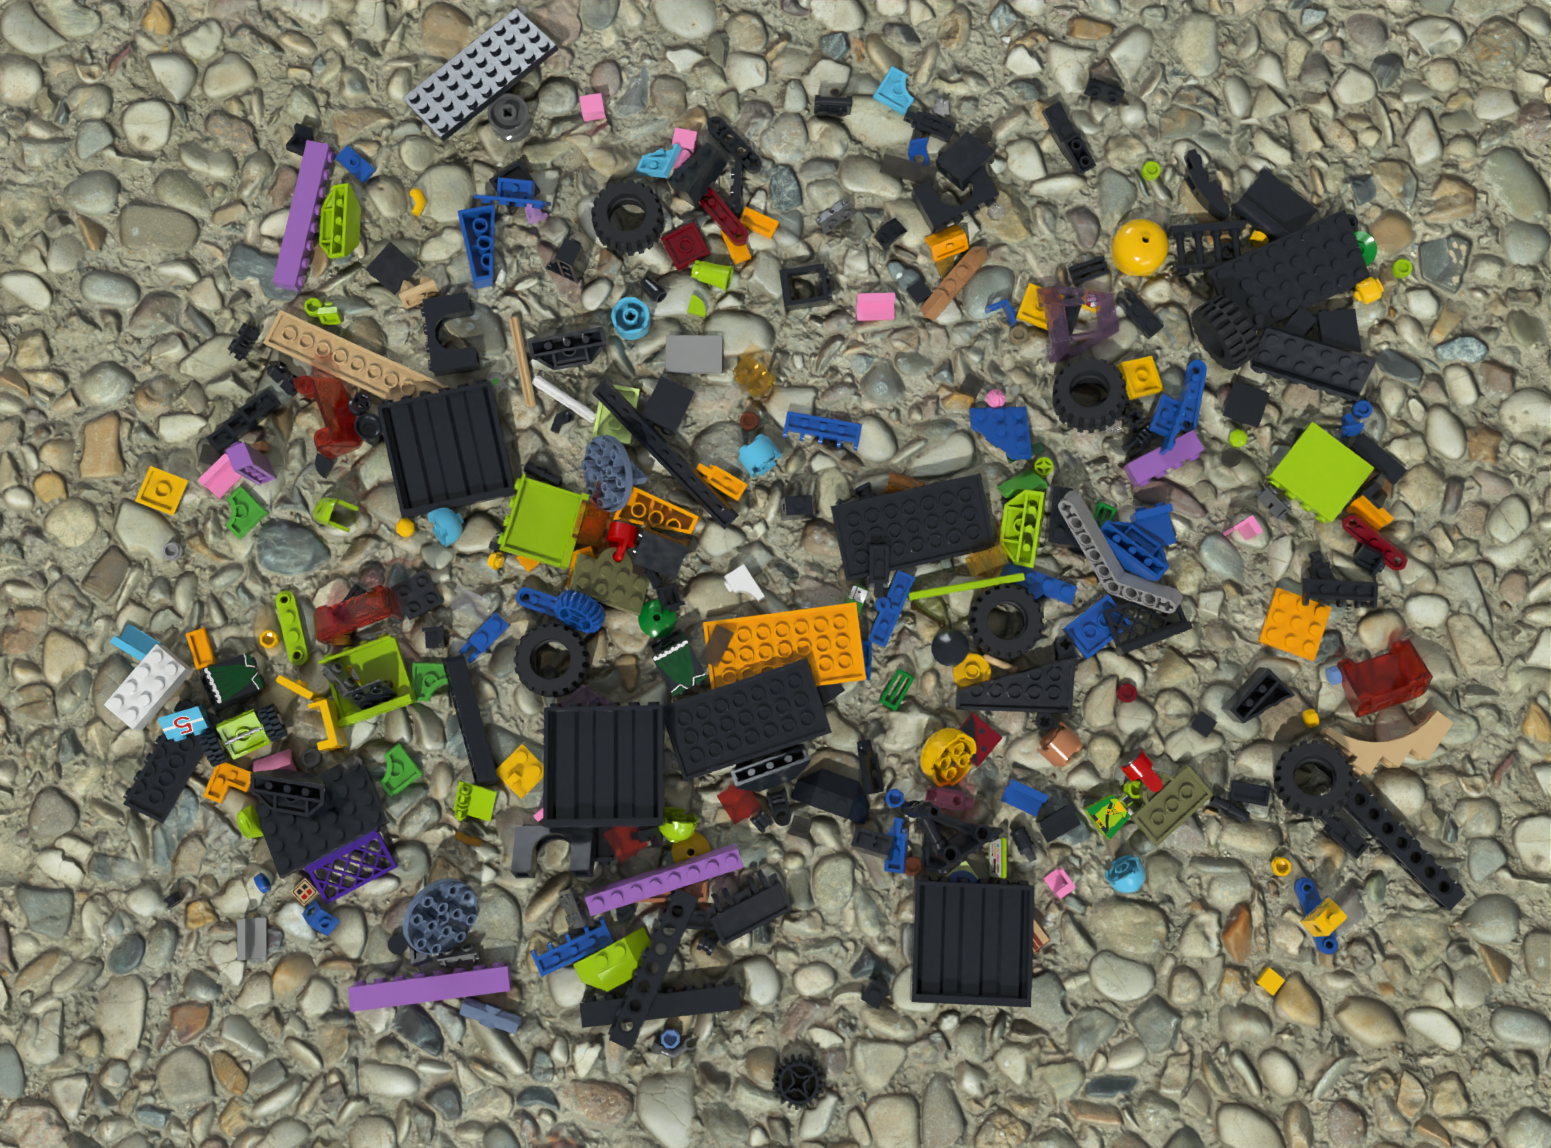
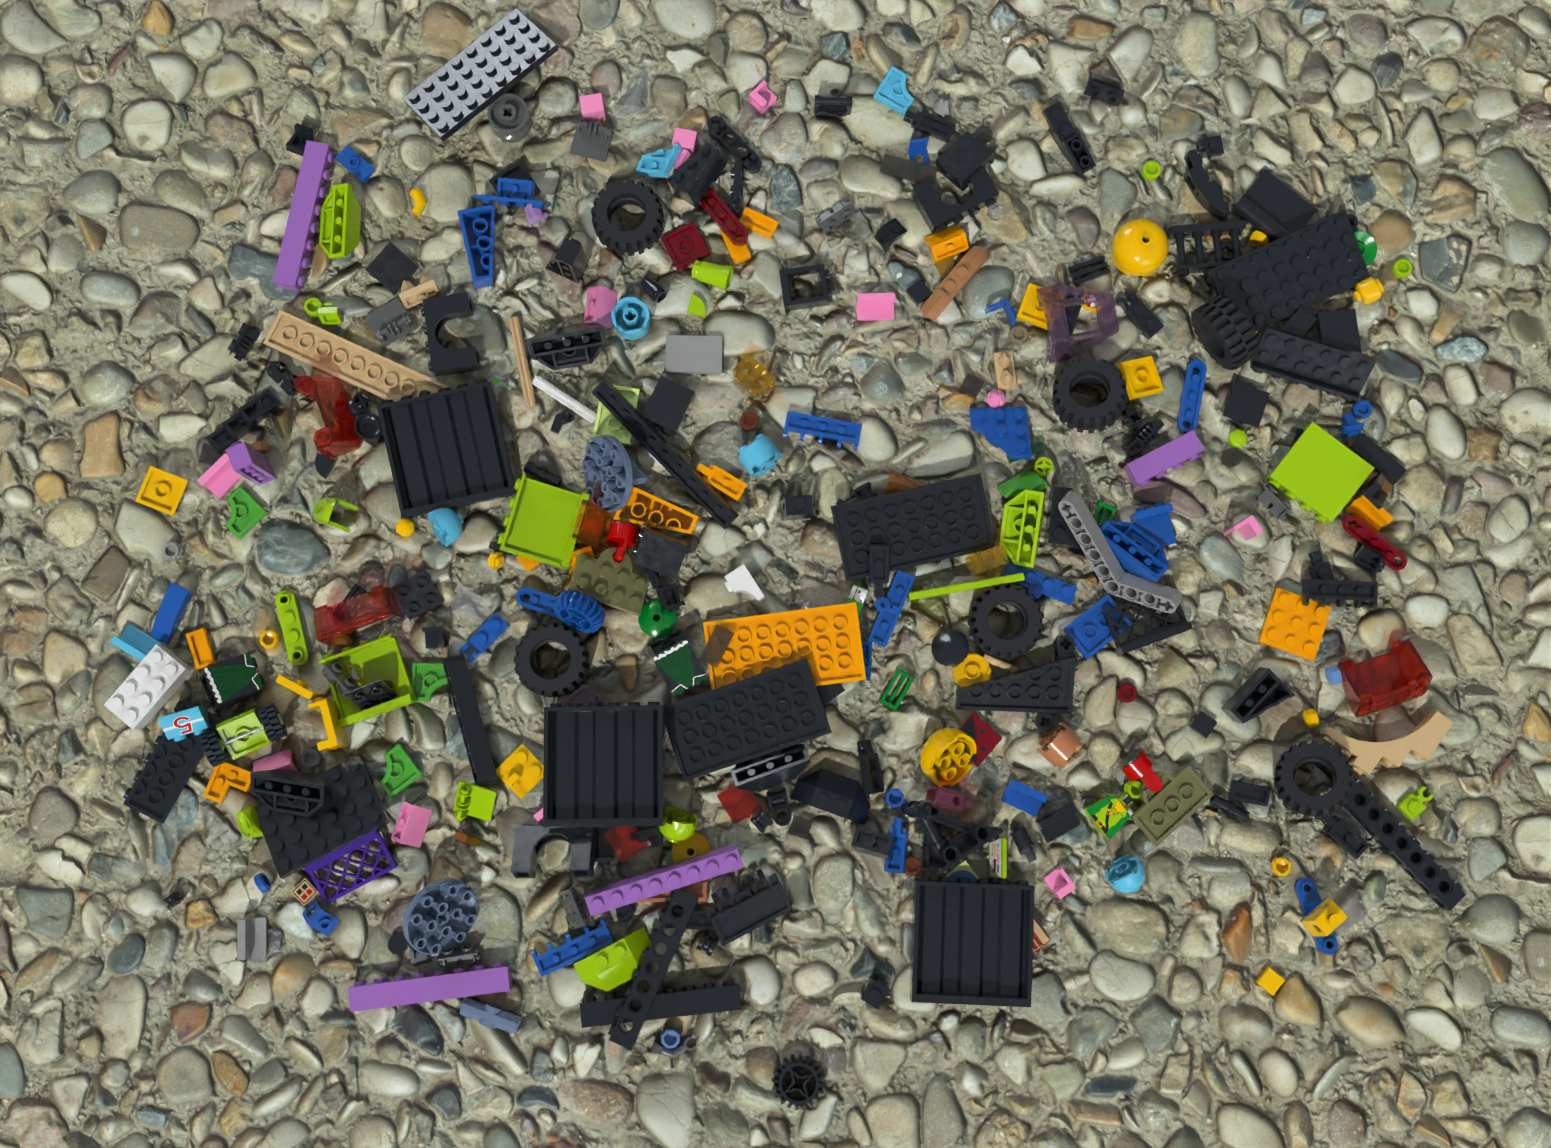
blue bracket [1148,382,1194,455] -> none
none -> blue slope [151,582,194,645]
none -> dark grey hinge [365,298,416,348]
none -> bright pink panel [391,801,432,848]
none -> dark grey hinge [569,119,615,162]
none -> bright pink panel [583,286,617,328]
none -> bright pink panel [749,80,777,114]
none -> tan tile [993,351,1017,391]
none -> black bracket [1196,134,1224,158]
none -> lime plate [1396,786,1433,821]

